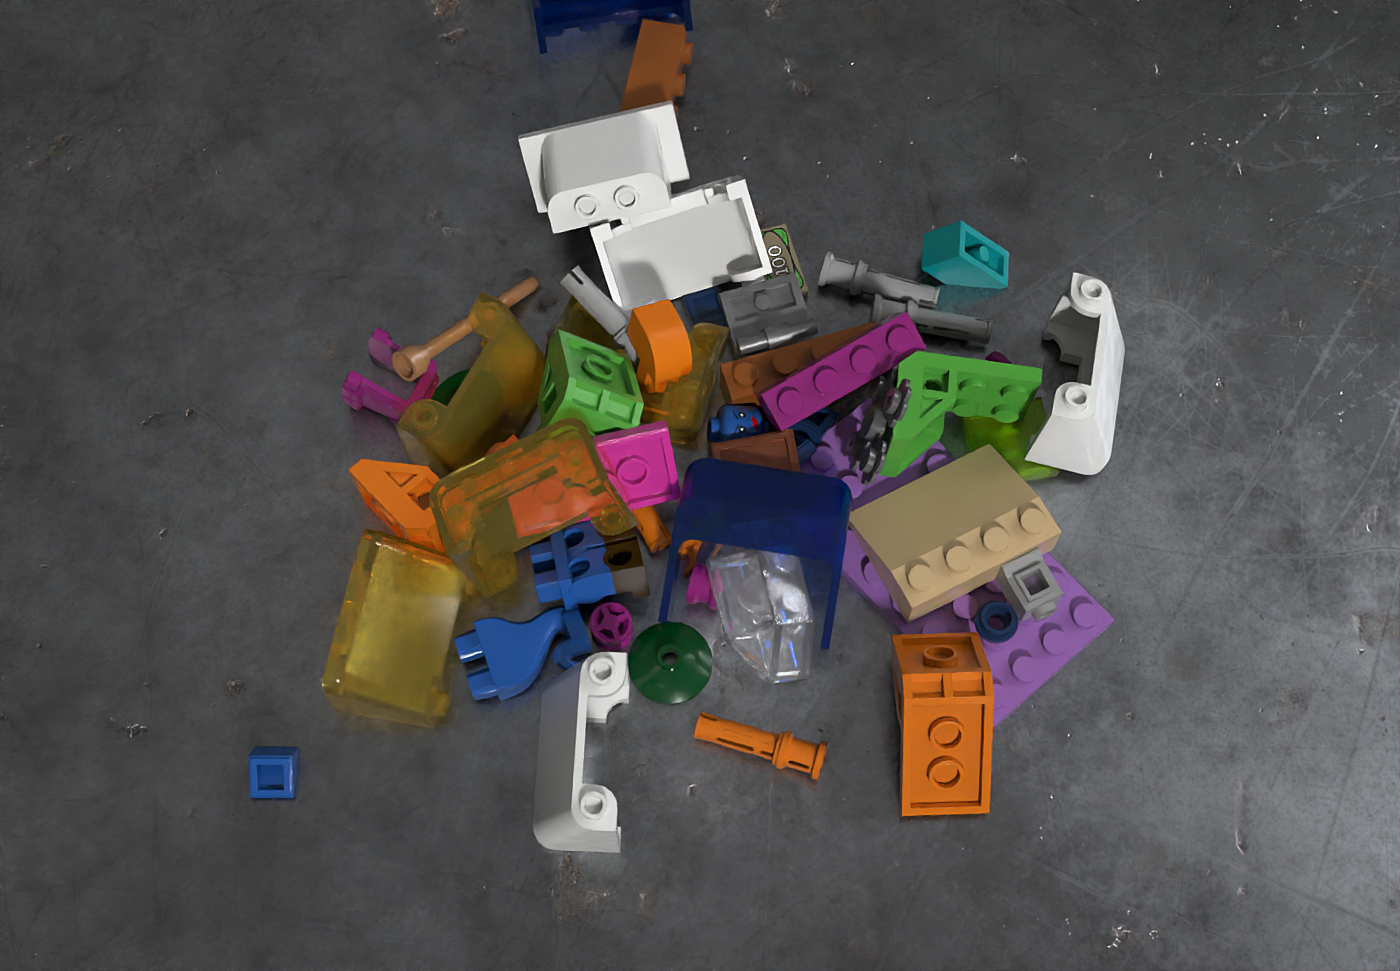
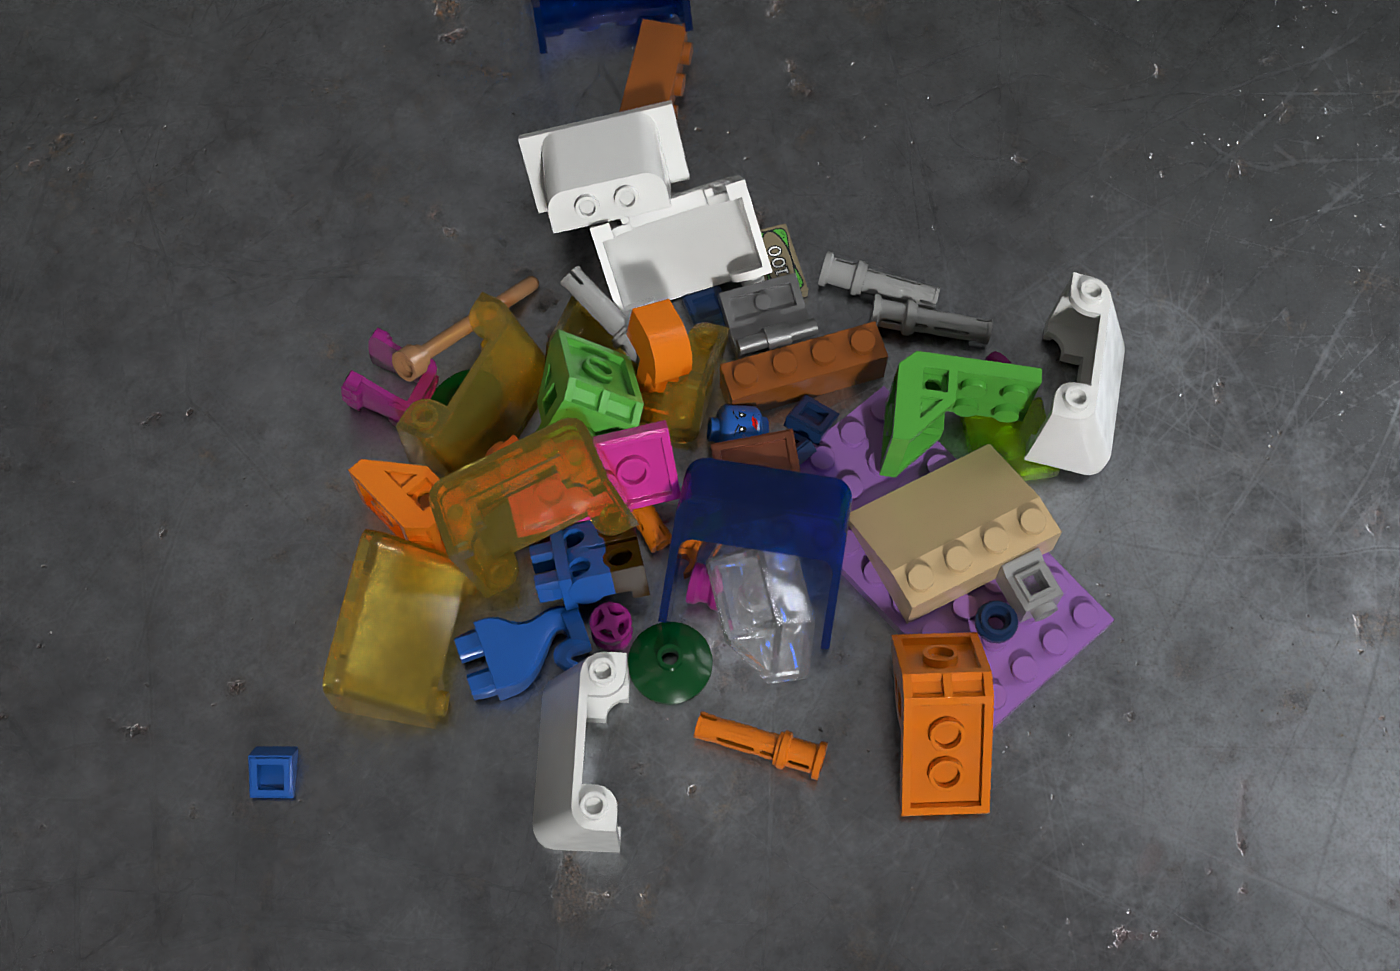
magenta brick [755,311,927,431] -> none
dark grey plant [845,368,912,485] -> none
teal slope [921,220,1009,289] -> none

